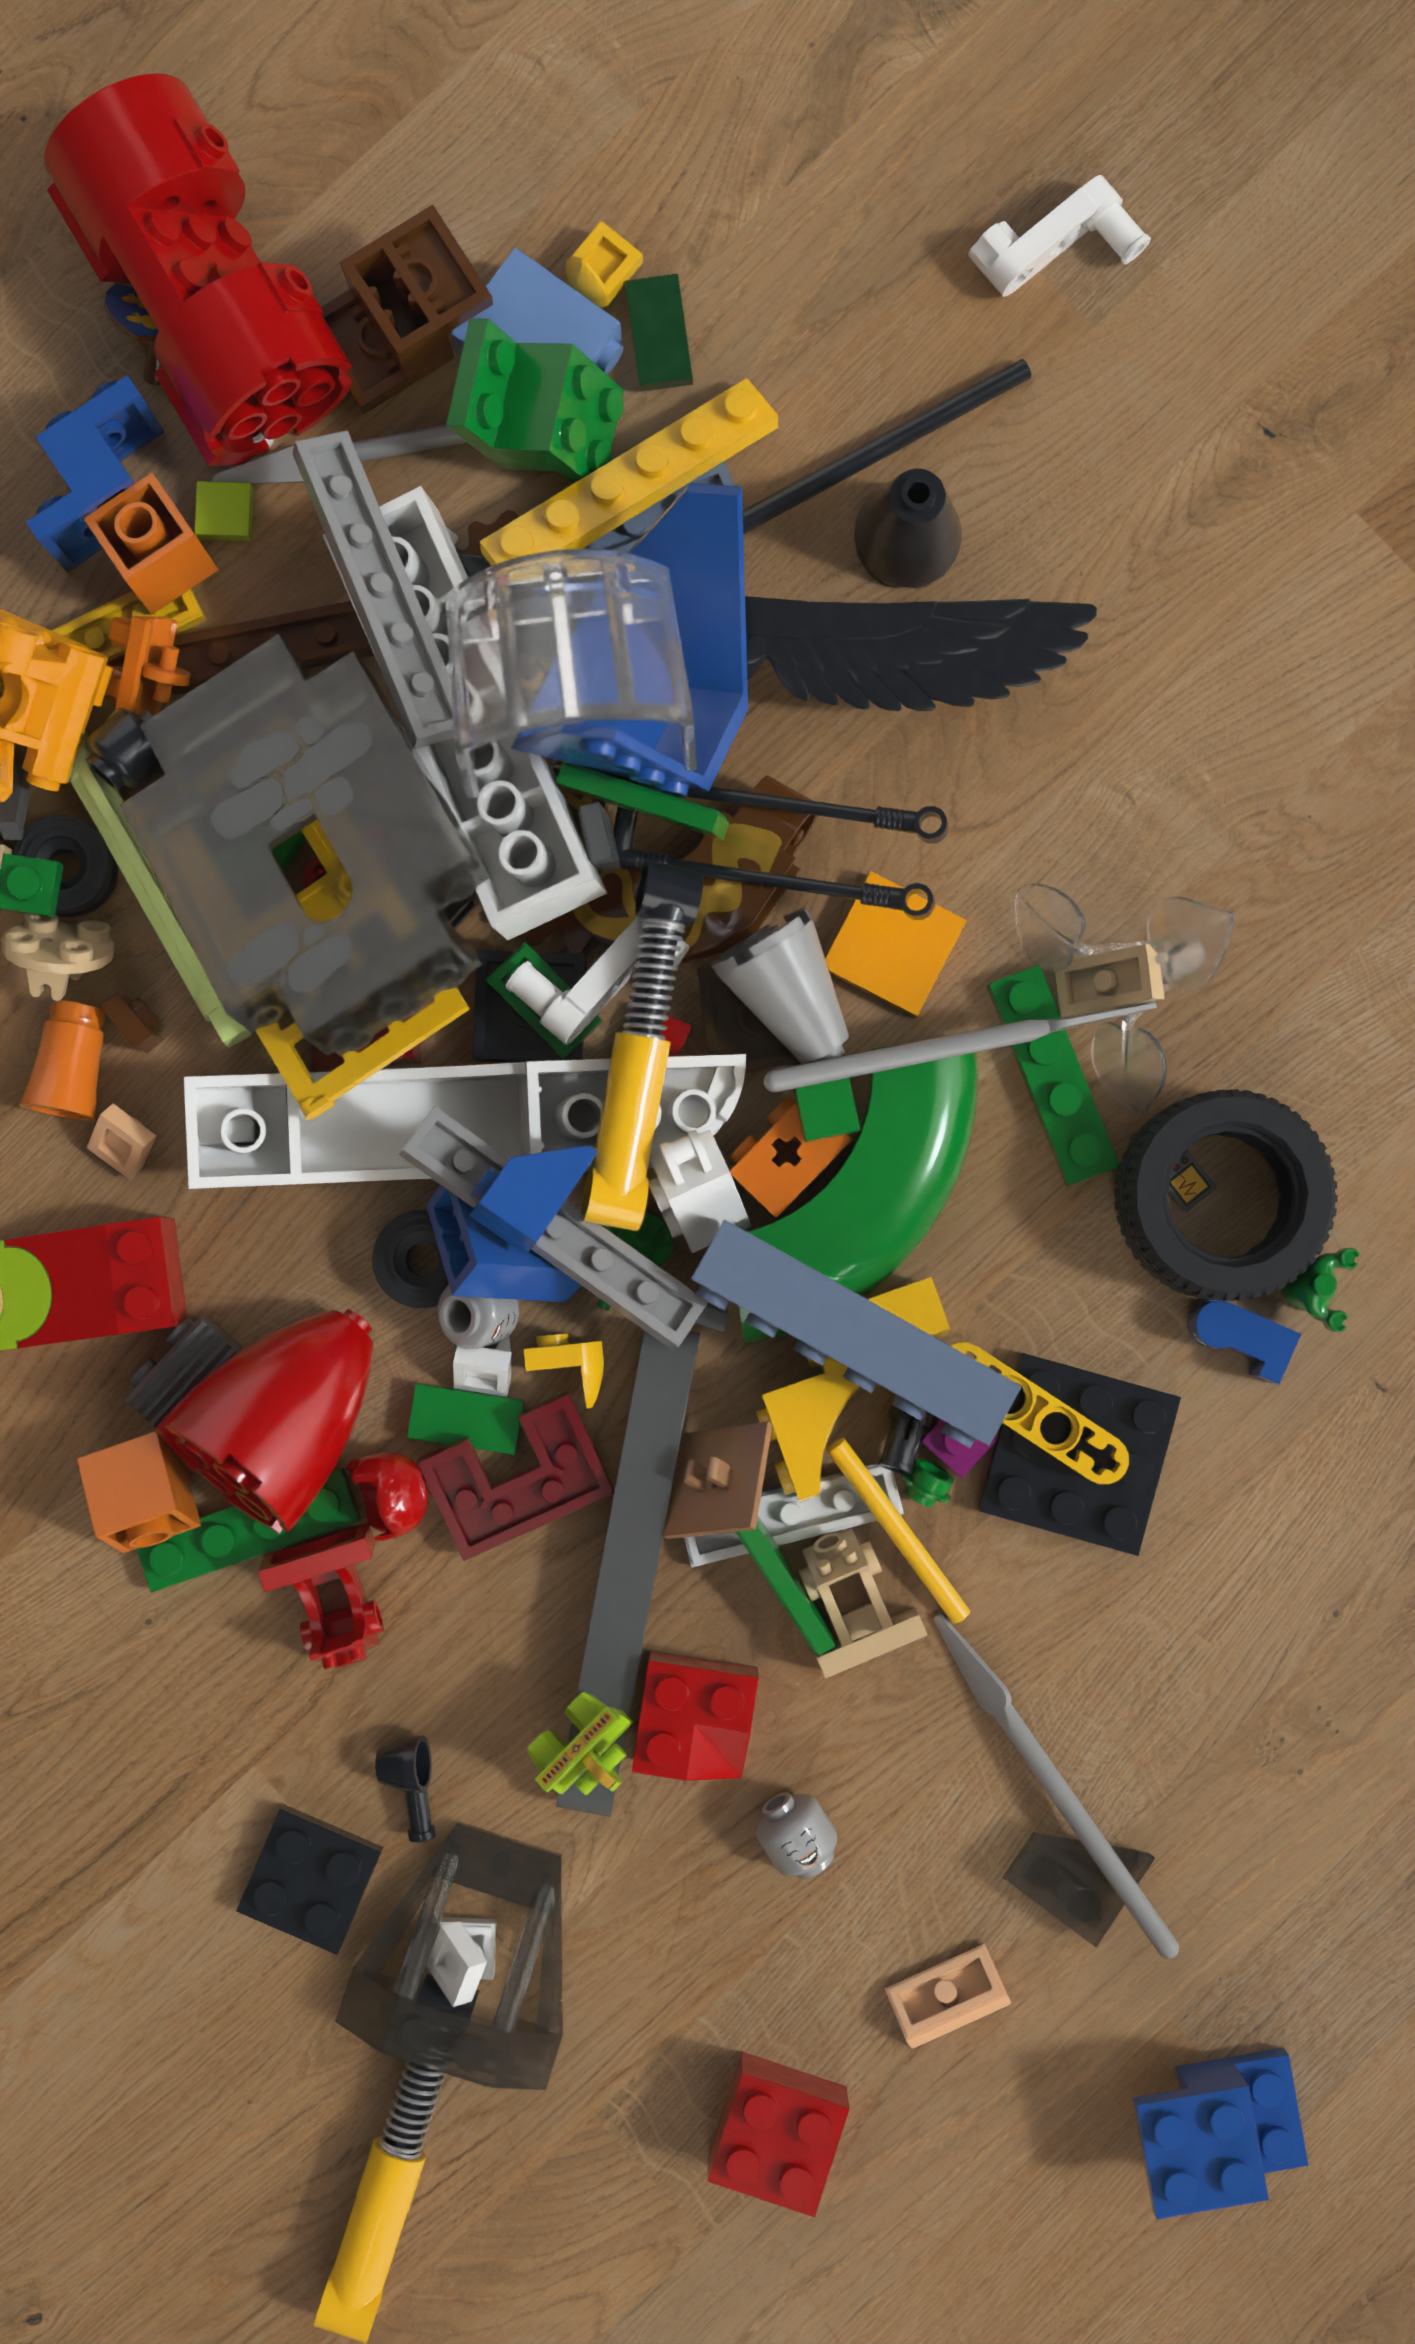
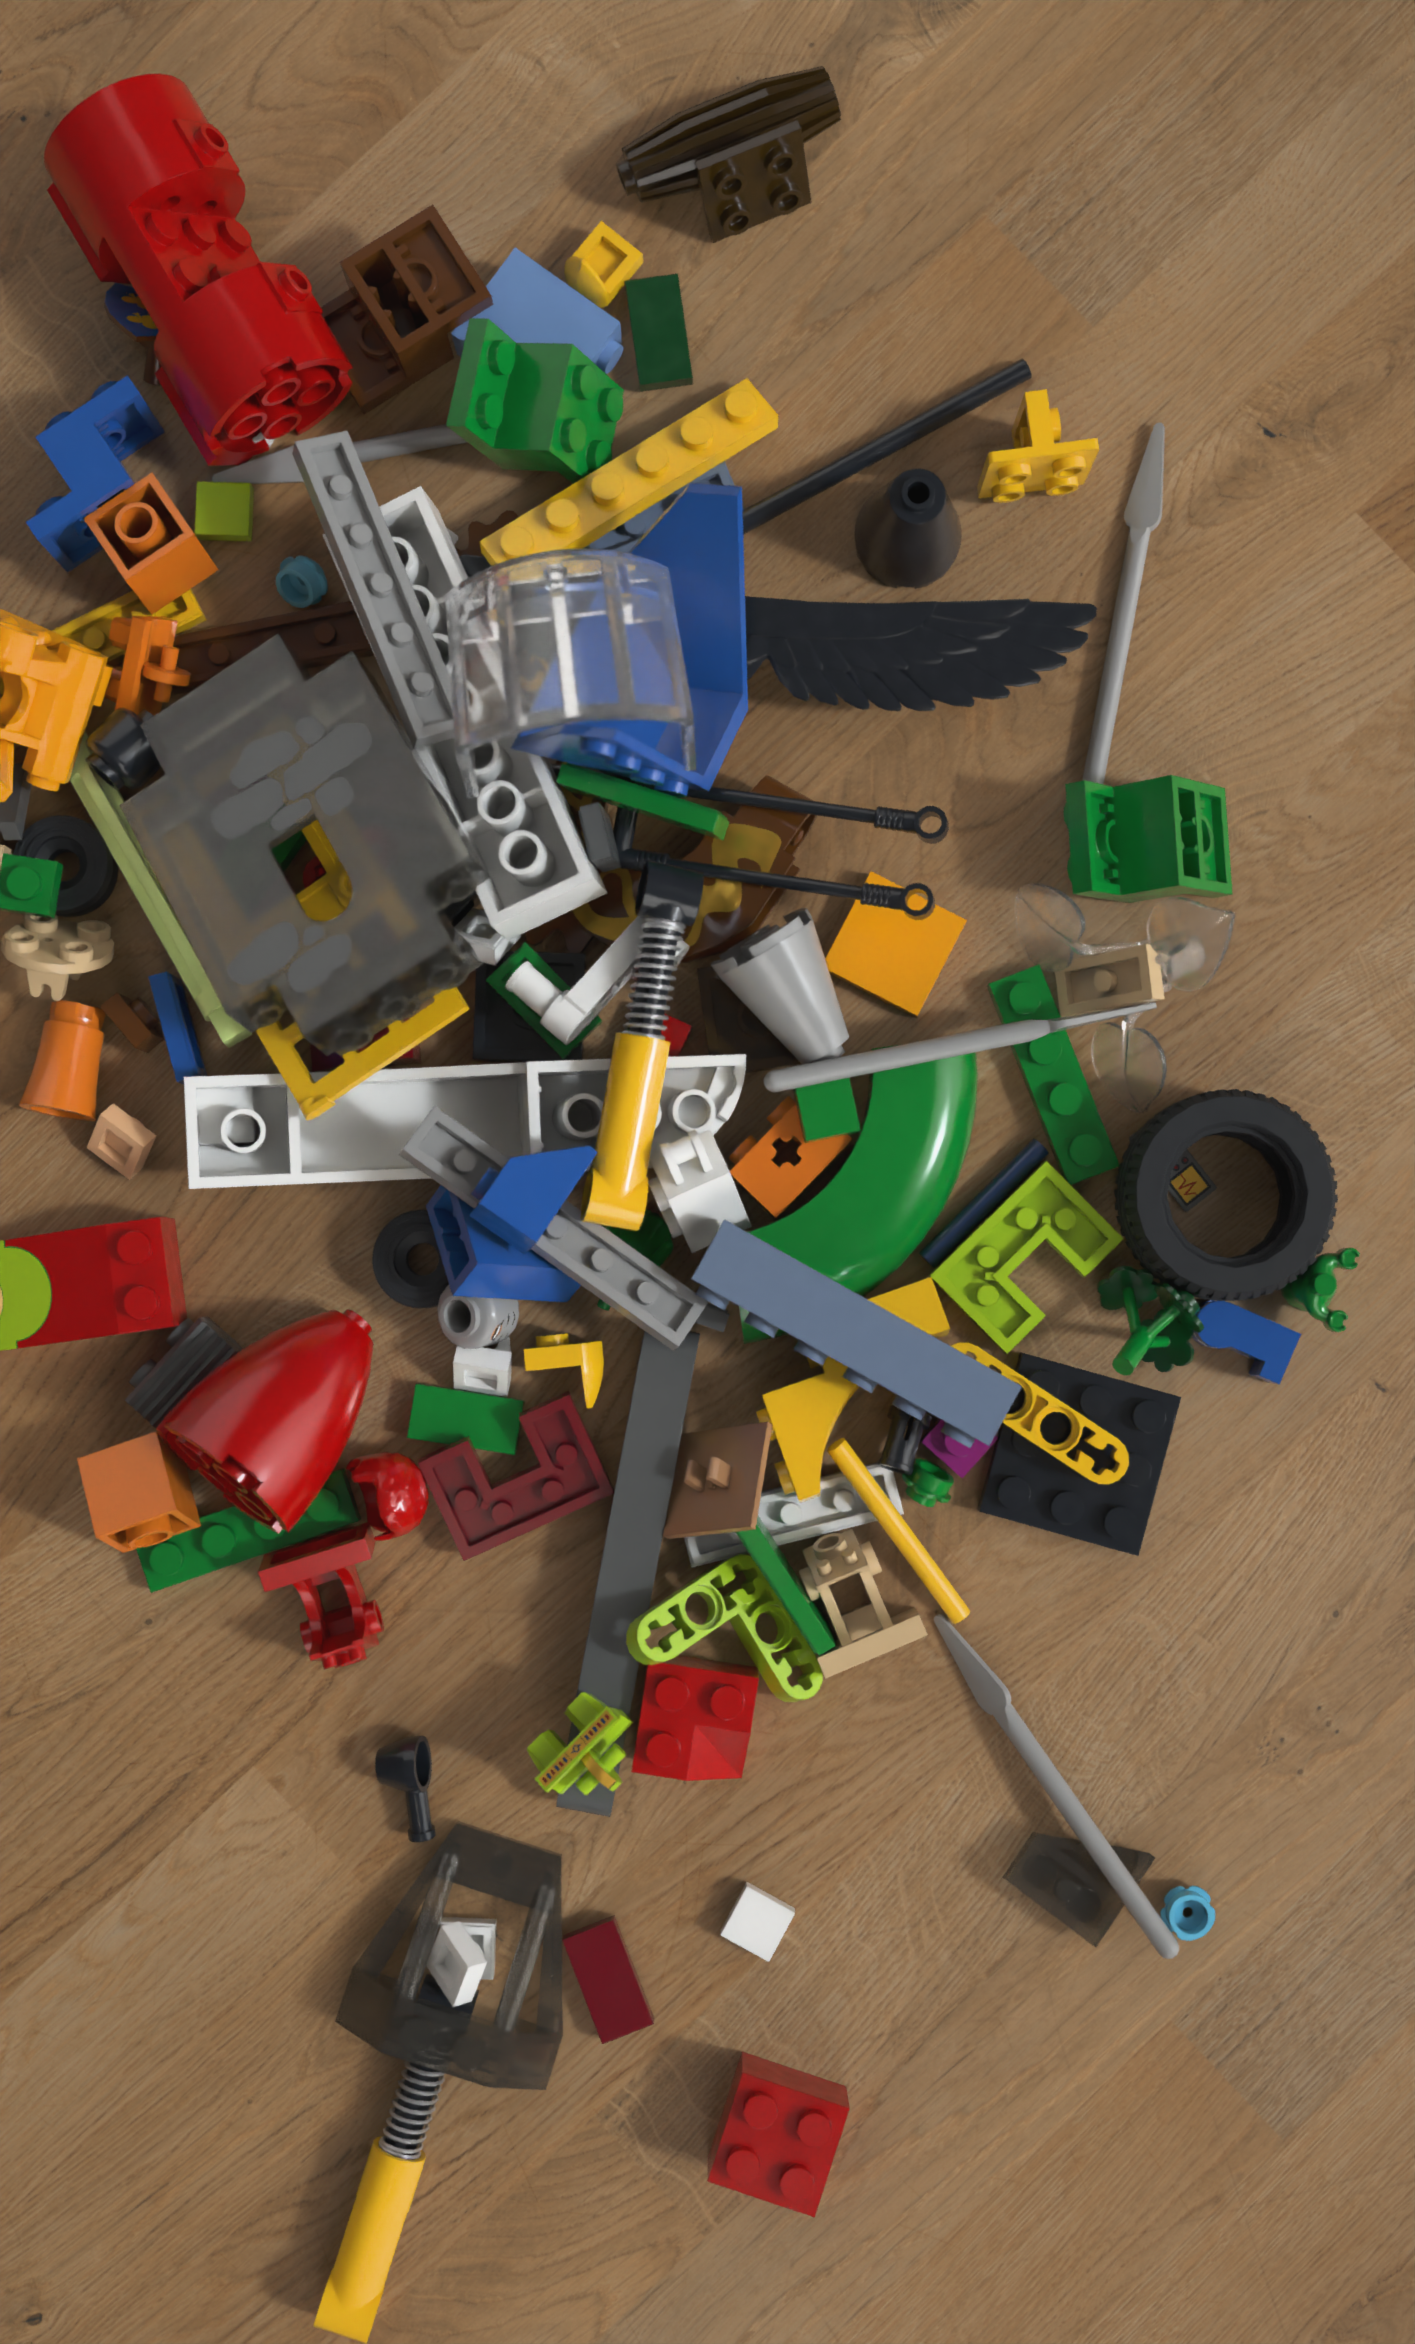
black plate [236,1804,384,1955] -> none
light grey head [756,1792,837,1879] -> none
light nougat slope [885,1943,1011,2048] -> none
white beam [968,175,1151,297] -> none
blue bracket [1133,2048,1309,2220] -> none
none -> blue tile [148,971,207,1084]
none -> medium azure plate [275,555,328,608]
none -> white tile [446,908,521,965]
none -> dark red tile [562,1915,654,2045]
none -> dark brown plate [616,66,841,243]
none -> lime beam [626,1554,823,1702]
none -> white tile [720,1882,795,1962]
none -> dark blue bar [919,1138,1049,1268]
none -> lime plate [928,1161,1124,1354]
none -> yellow bracket [977,389,1099,503]
none -> green bracket [1063,775,1233,903]
none -> light grey piece [1082,422,1165,784]
none -> dark green plant [1097,1266,1204,1376]
none -> medium azure plate [1160,1885,1215,1941]

